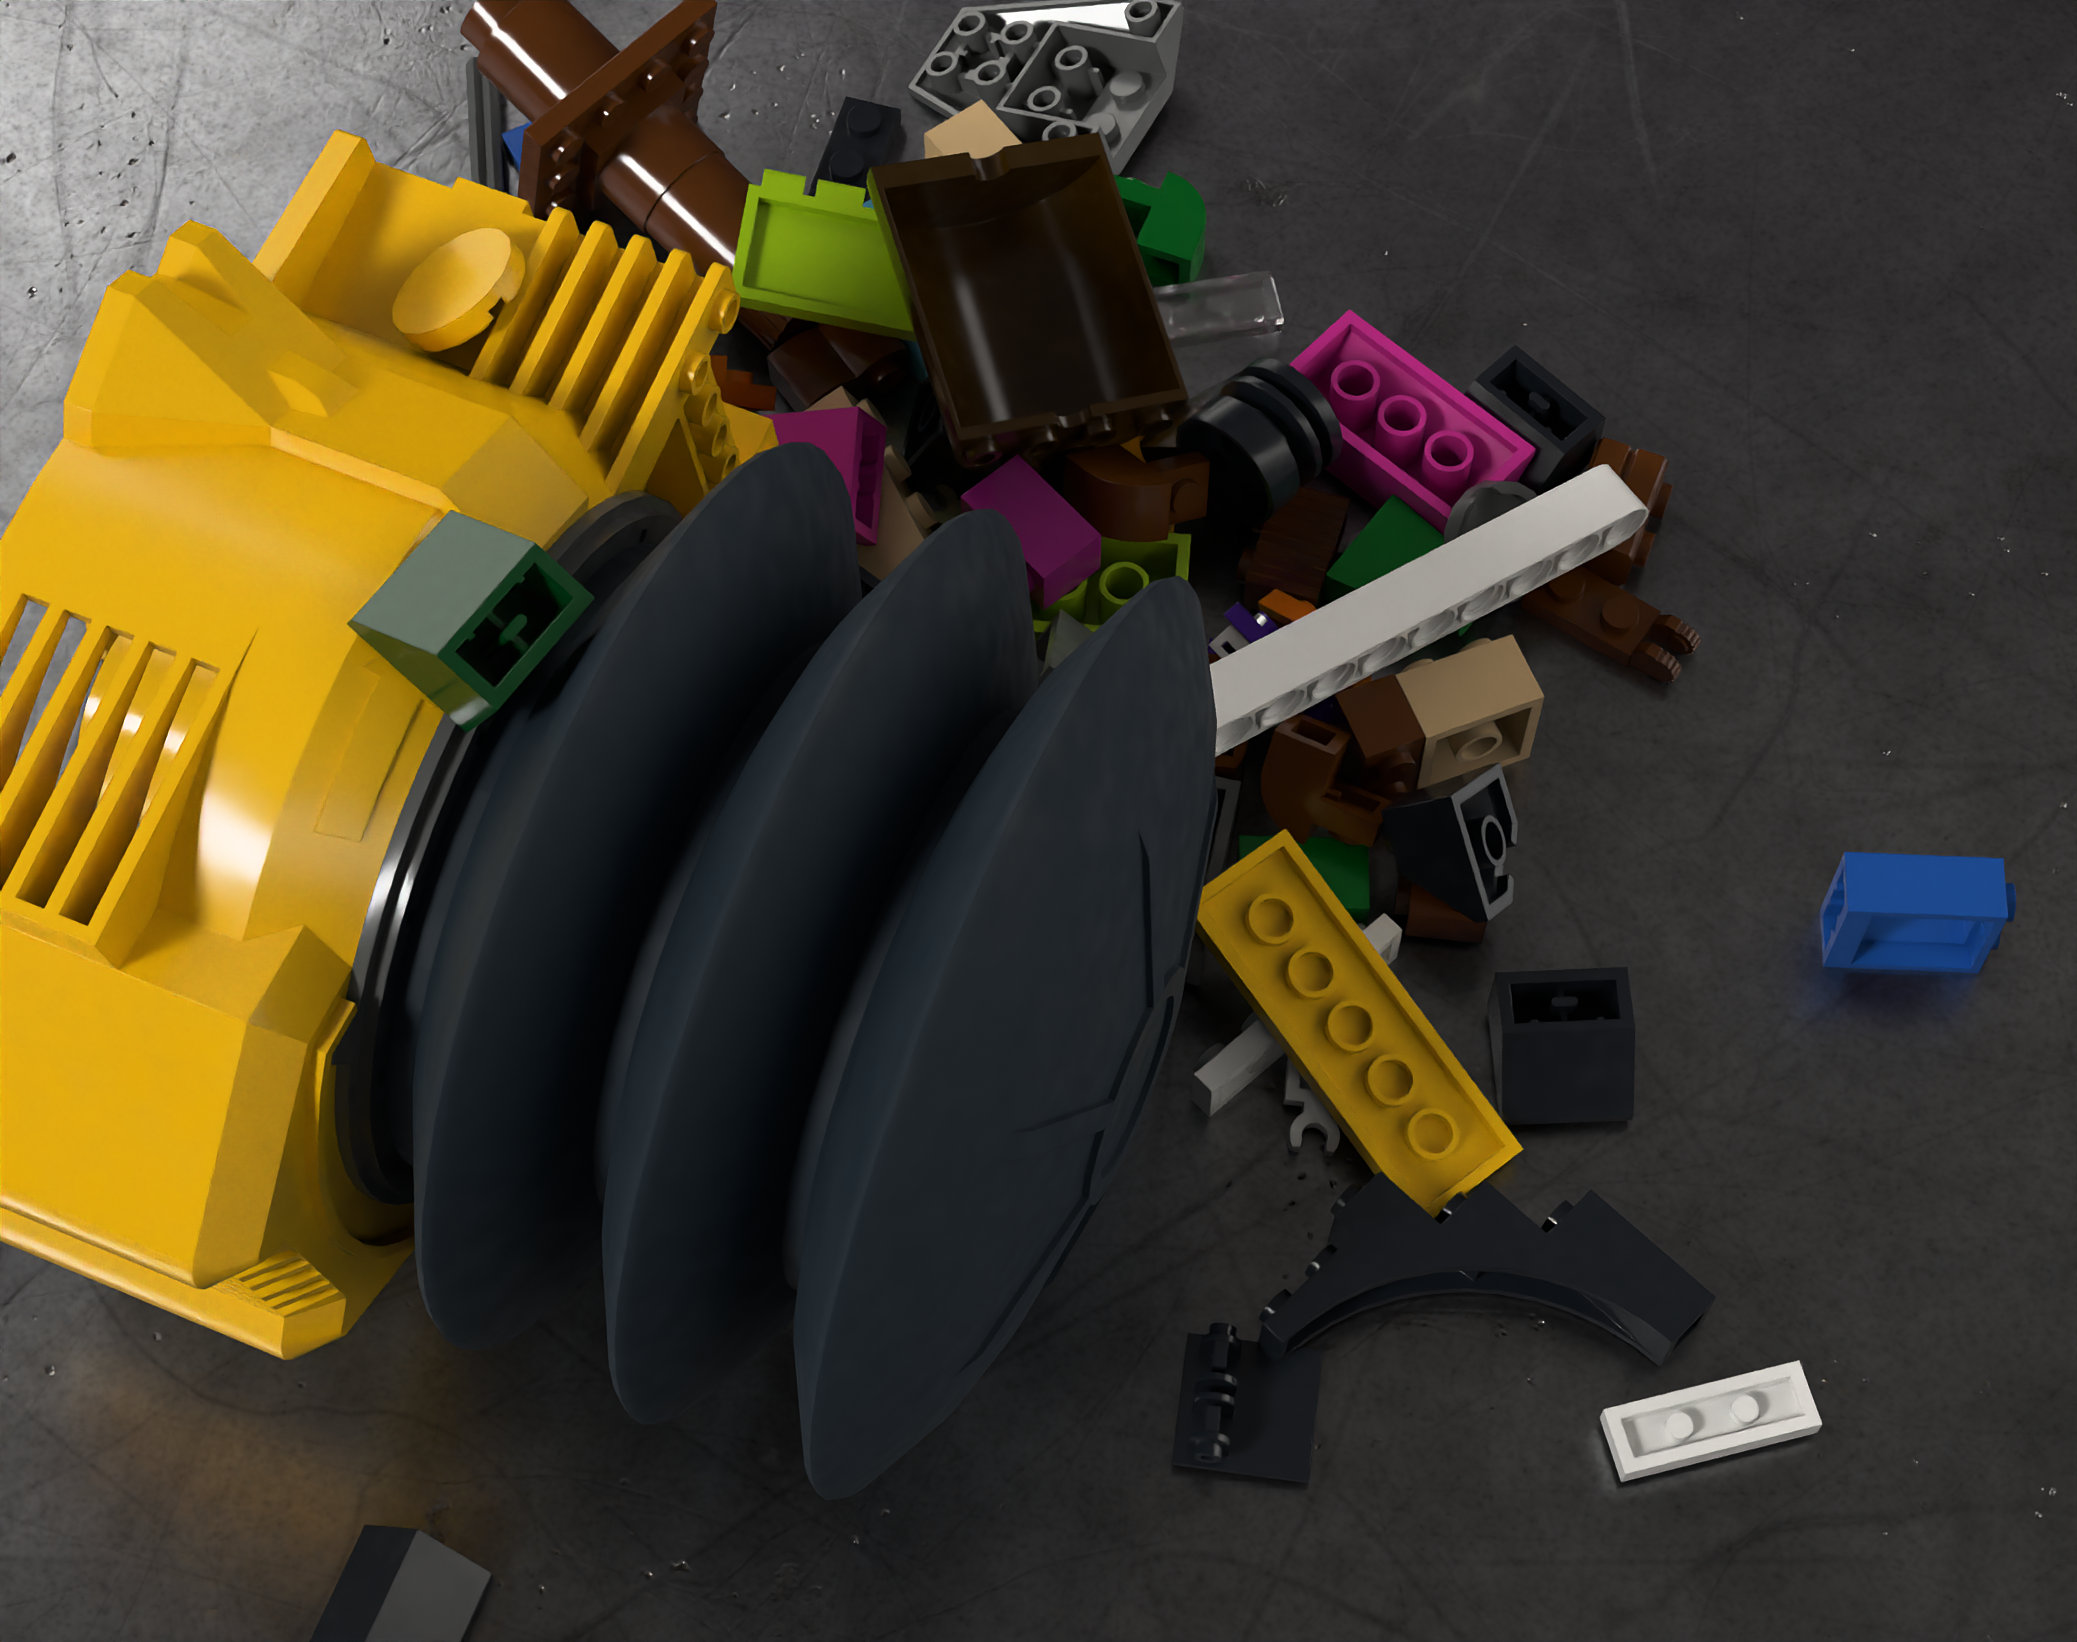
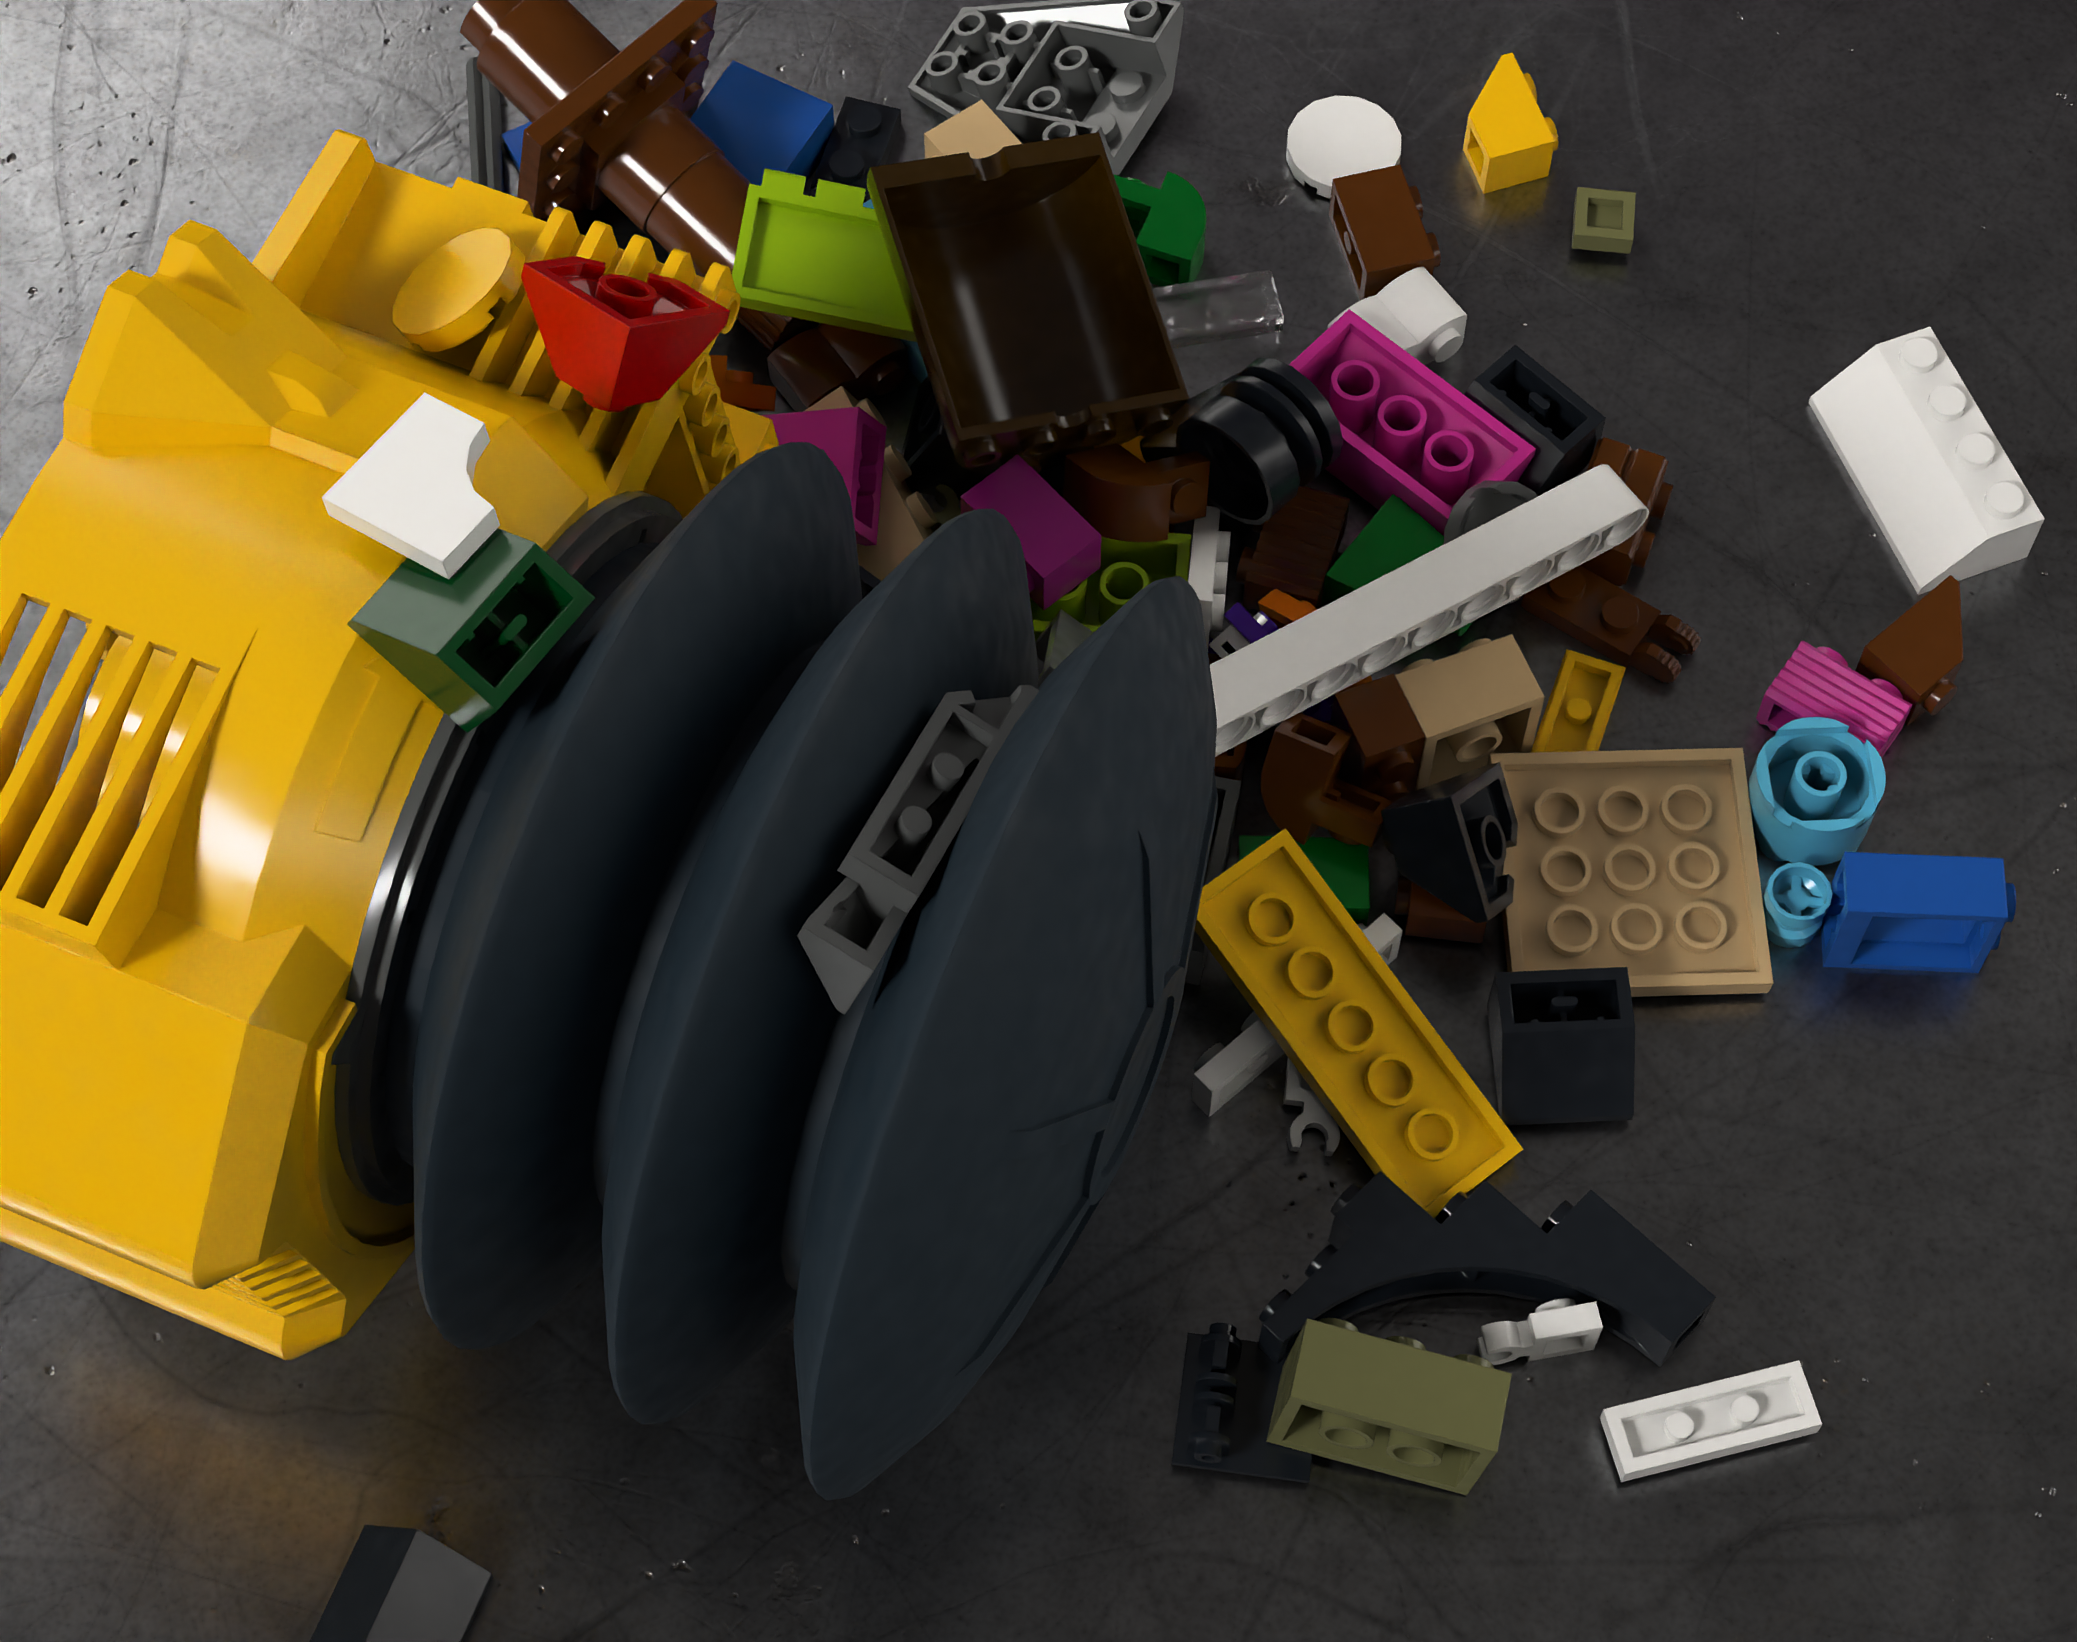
none -> white tile [321,392,500,579]
none -> red slope [521,256,730,412]
none -> blue brick [690,60,835,186]
none -> dark grey wedge [797,685,1039,1015]
none -> white plate [1188,506,1231,650]
none -> olive brick [1266,1318,1512,1495]
none -> white tile [1286,95,1402,199]
none -> white brick [1328,266,1467,365]
none -> reddish brown brick [1329,165,1441,301]
none -> yellow slope [1463,52,1559,194]
none -> white plate [1477,1298,1603,1365]
none -> tan plate [1487,748,1774,997]
none -> yellow tile [1530,649,1626,753]
none -> olive plate [1571,187,1636,254]
none -> medium azure brick [1748,717,1886,866]
none -> dark pink brick [1756,641,1912,758]
none -> medium azure wheel [1762,862,1832,948]
none -> white slope [1808,327,2045,595]
none -> reddish brown slope [1855,575,1964,726]

